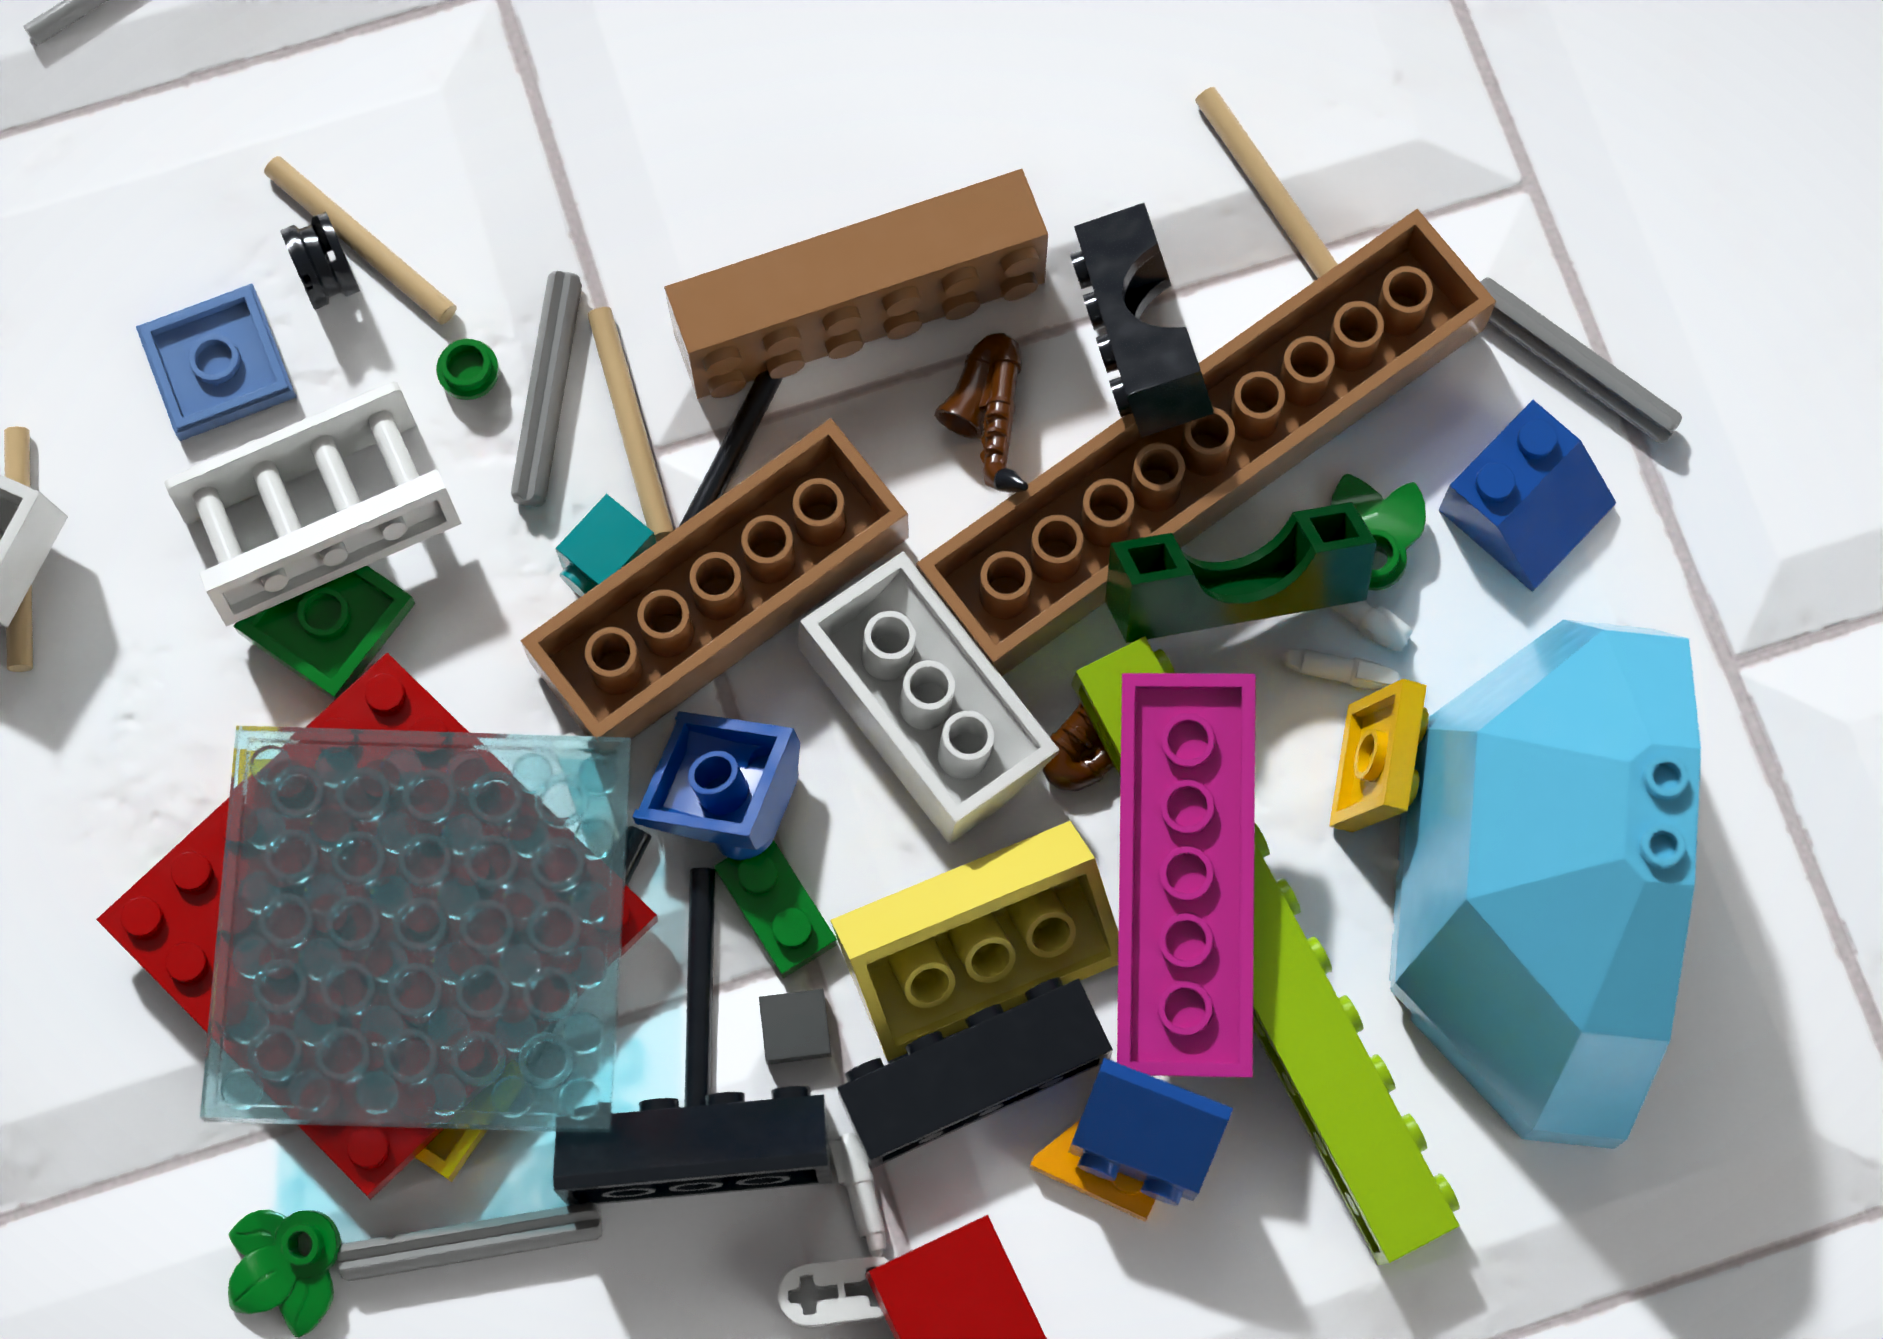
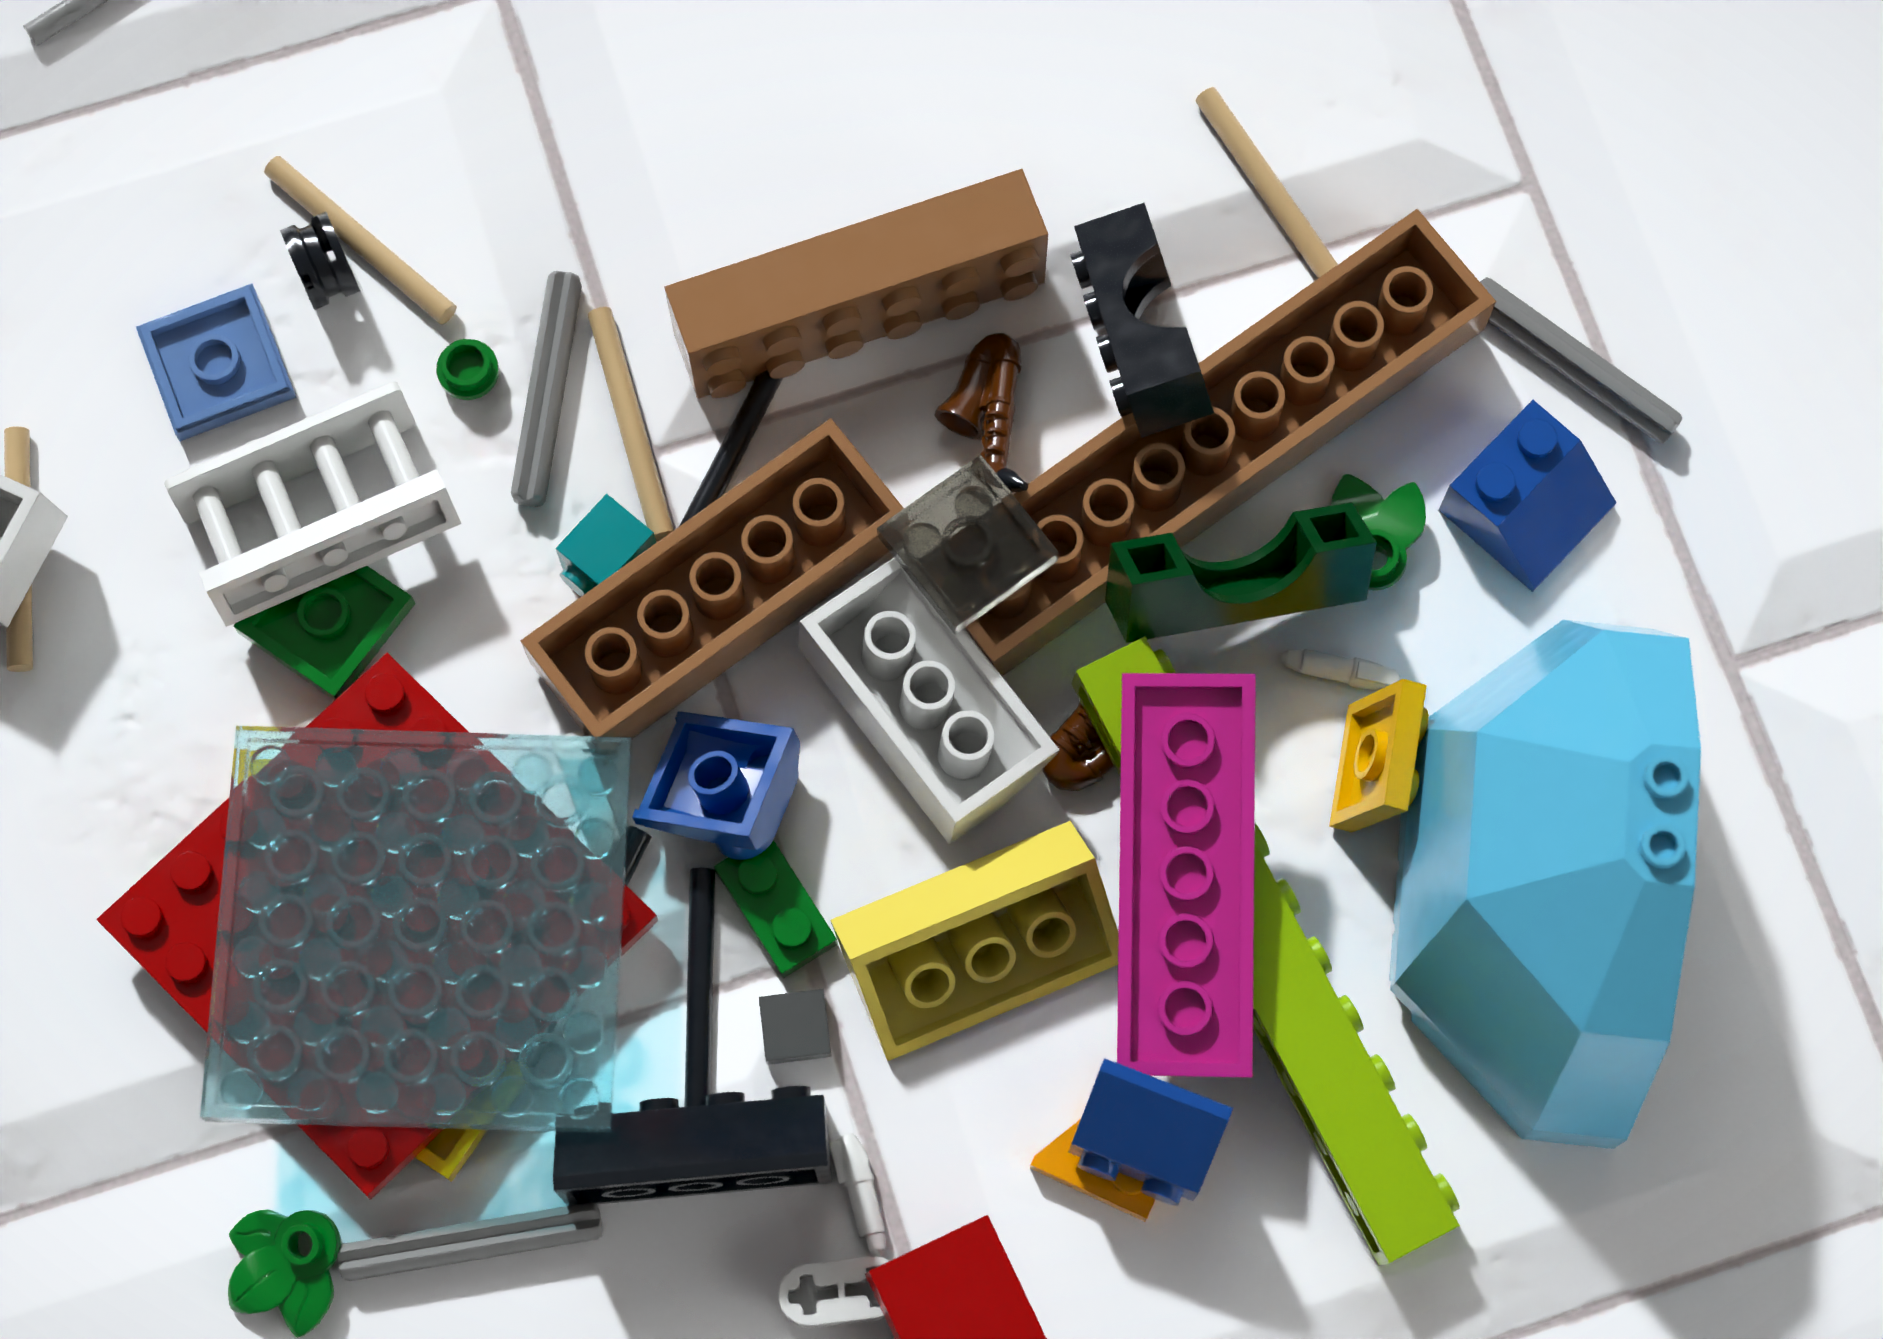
black brick [837,977,1113,1169] -> none
white piece [1331,601,1413,651] -> none
none -> clear smoke plate [877,454,1059,635]

